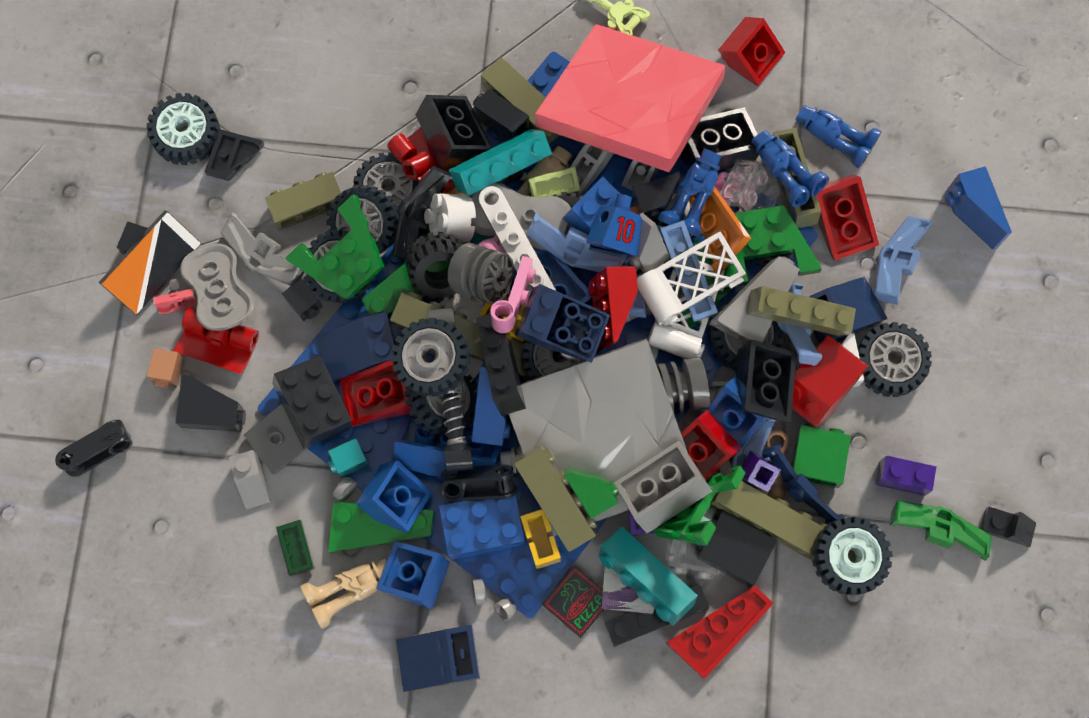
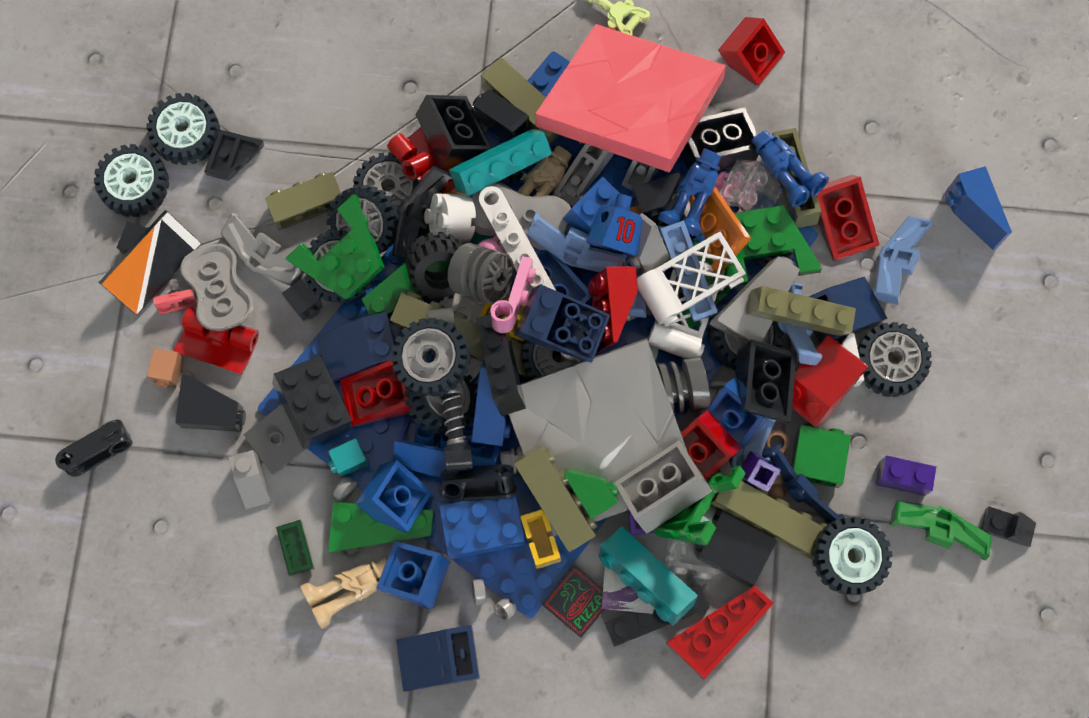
yellowish green plate [527,167,581,197] -> none
blue piece [795,105,882,168] -> none
none -> wheel [94,144,169,217]

